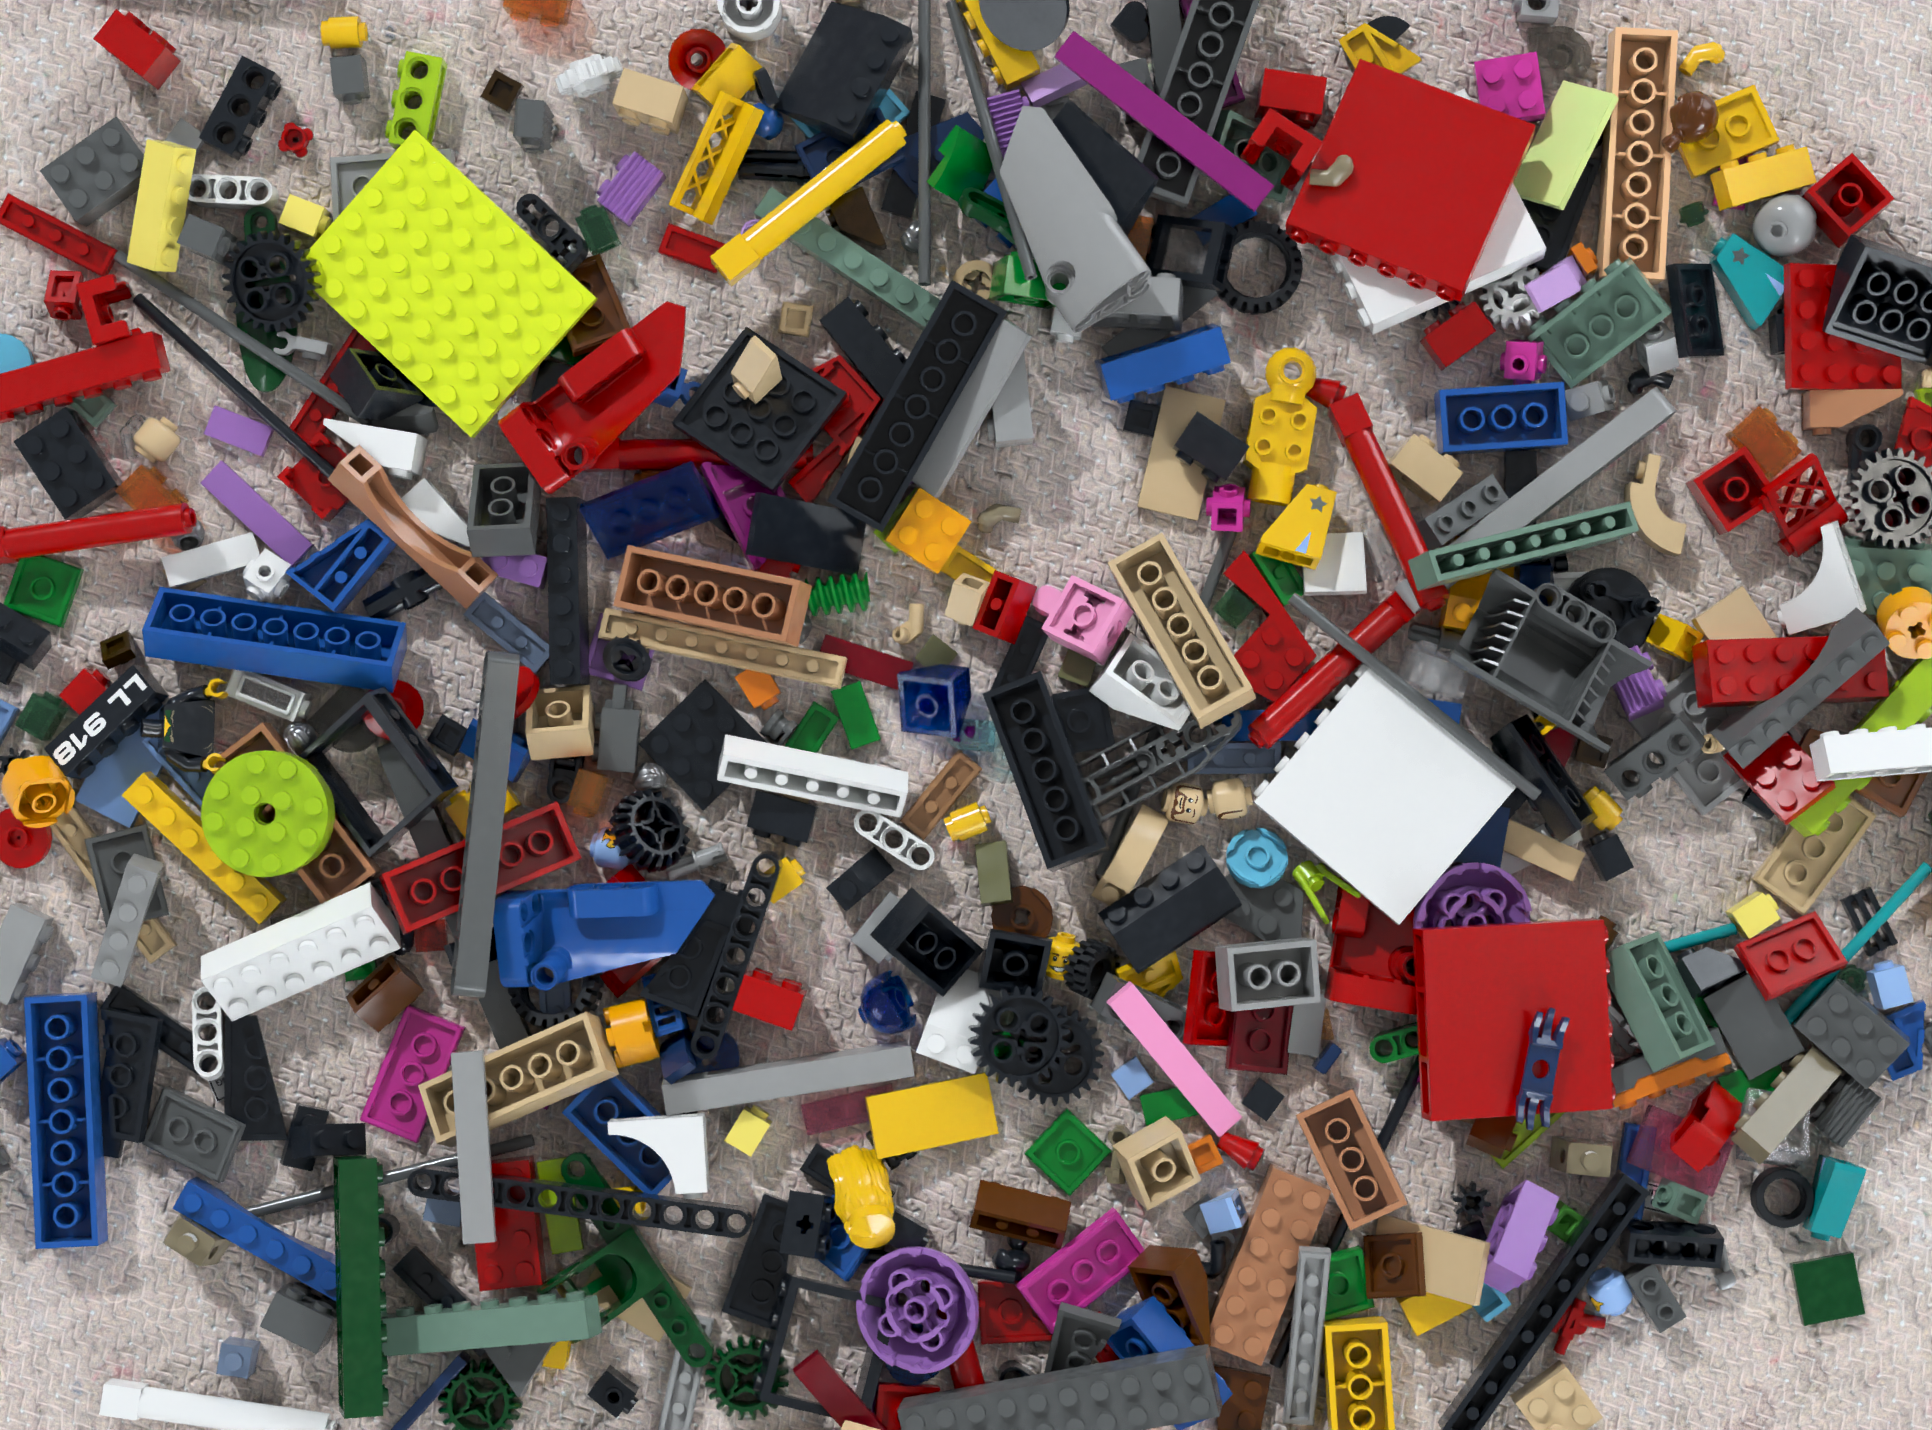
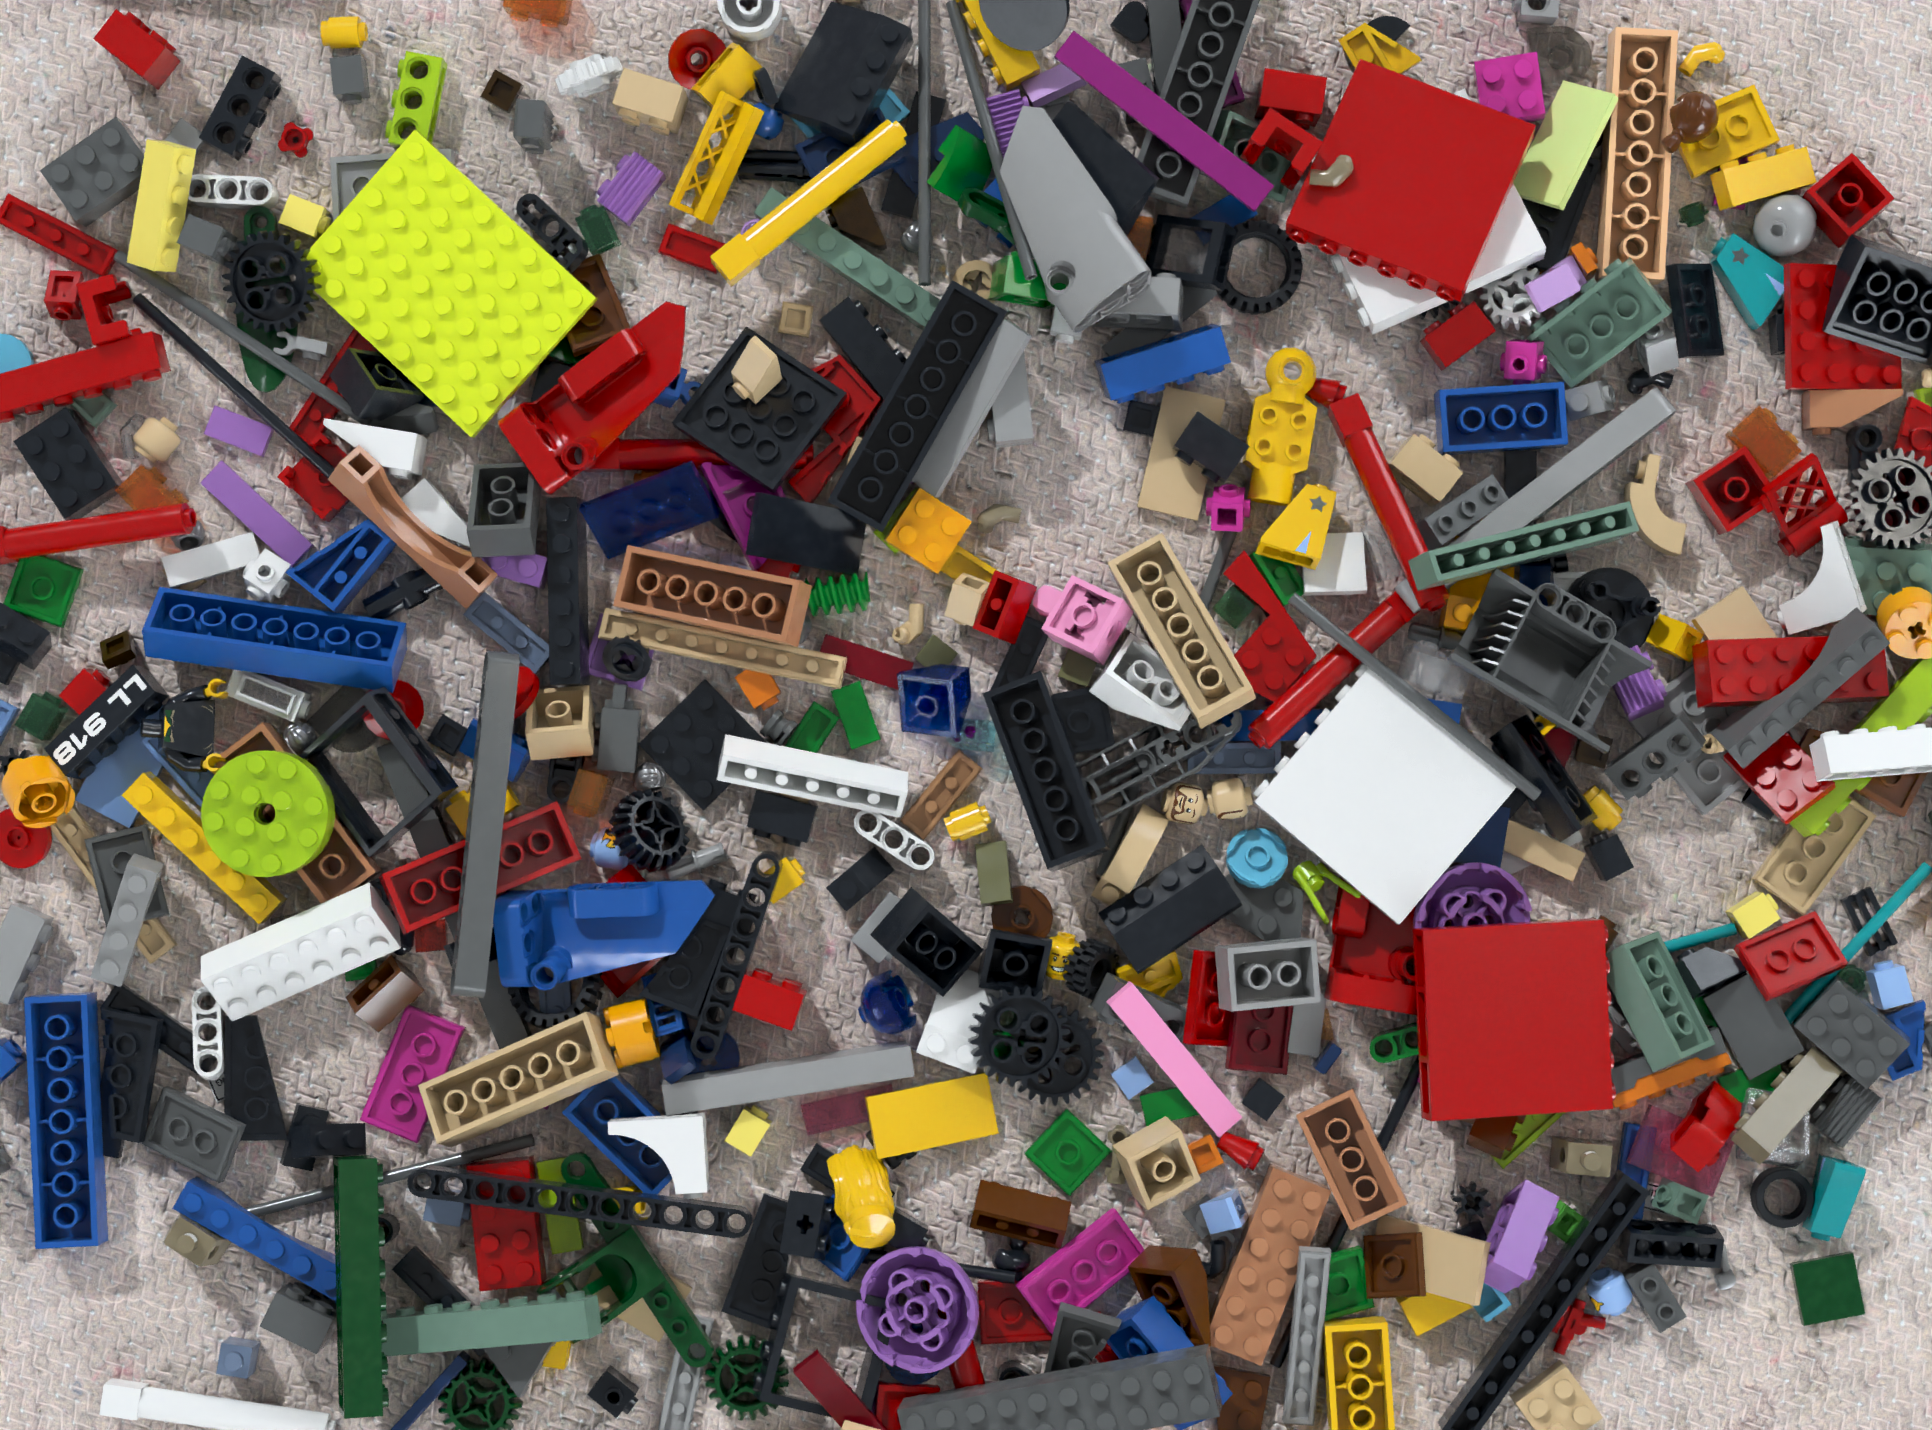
light grey tile [451,1050,496,1244] -> none
dark blue piece [1516,1007,1570,1131] -> none

